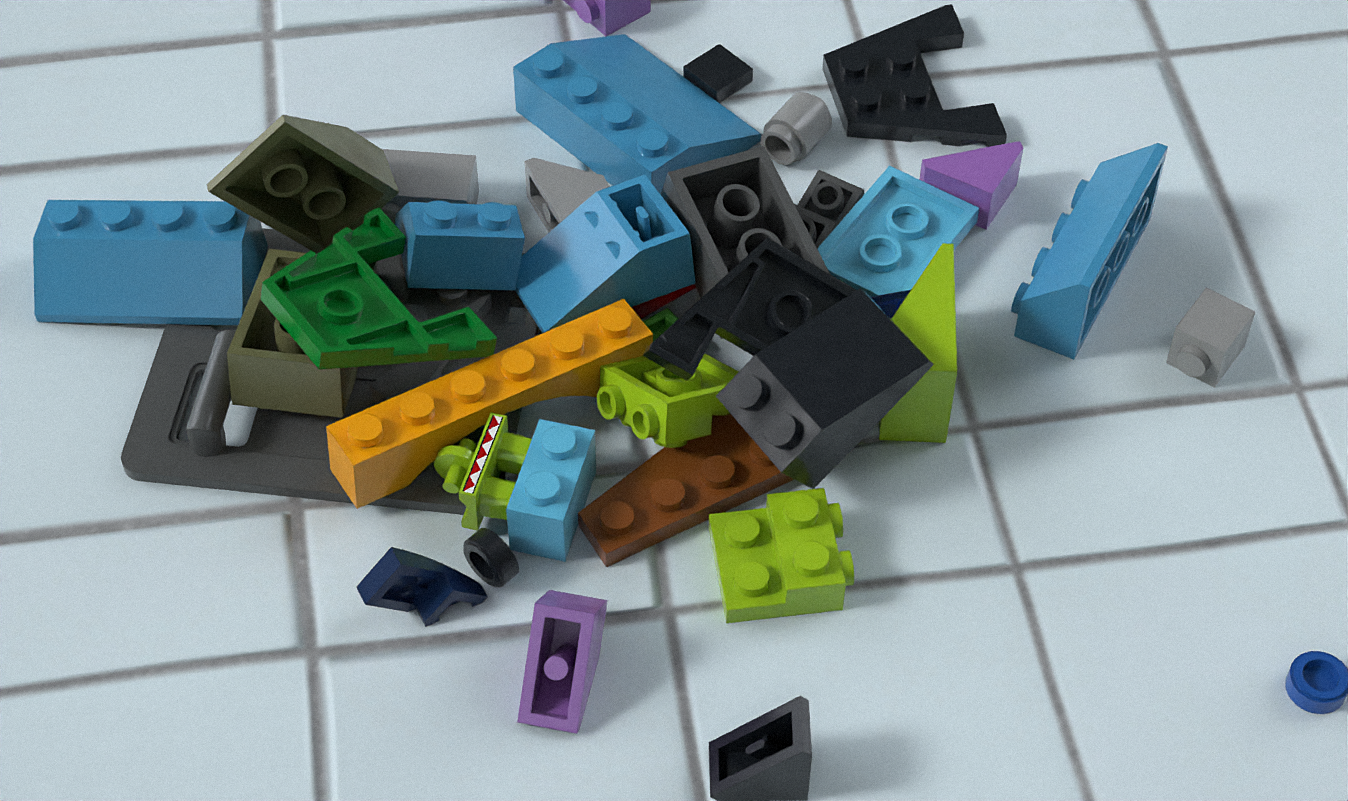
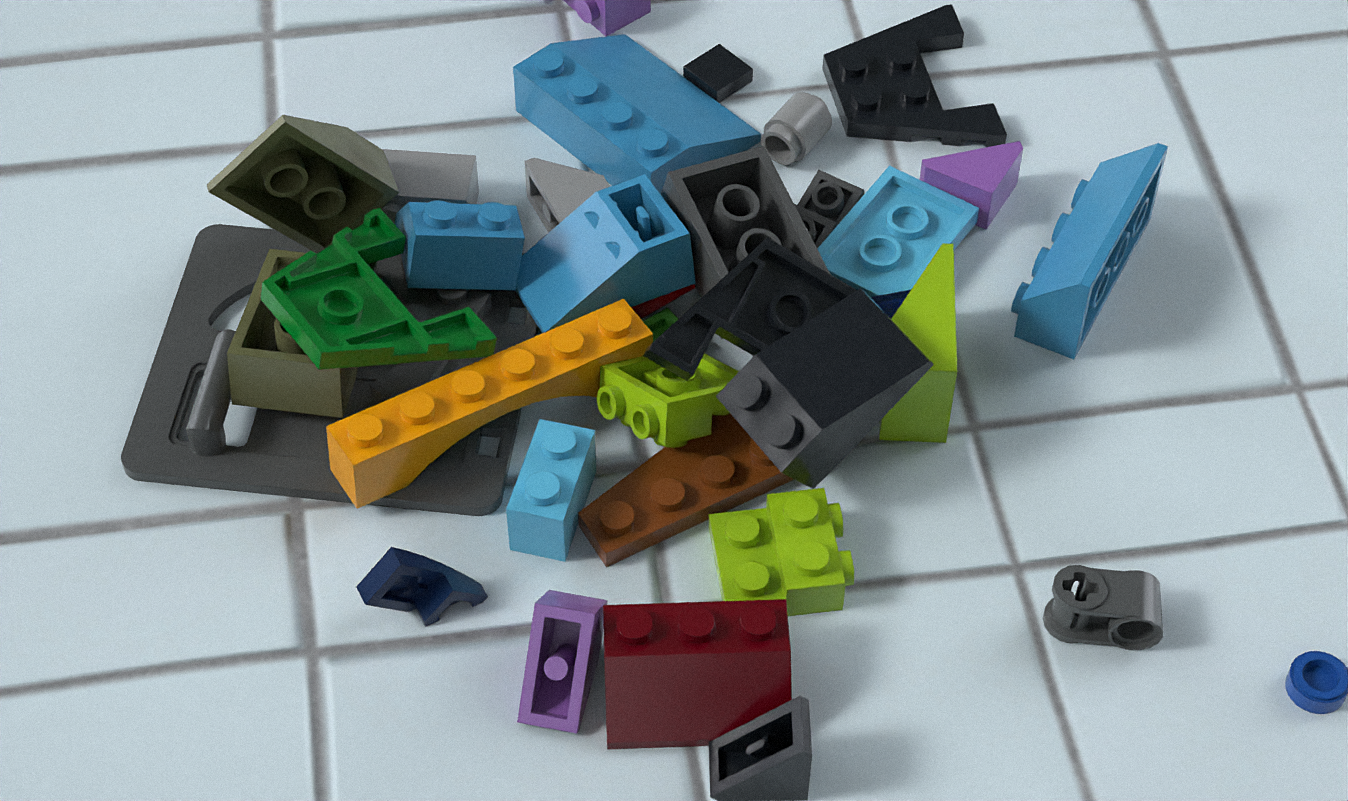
dark azure slope [33,200,268,325] -> none
lime hips [434,412,532,531] -> none
black tile [463,528,519,588] -> none
light grey brick [1166,287,1255,388] -> none
none -> dark red slope [603,599,792,749]
none -> dark grey piece [1042,565,1163,650]

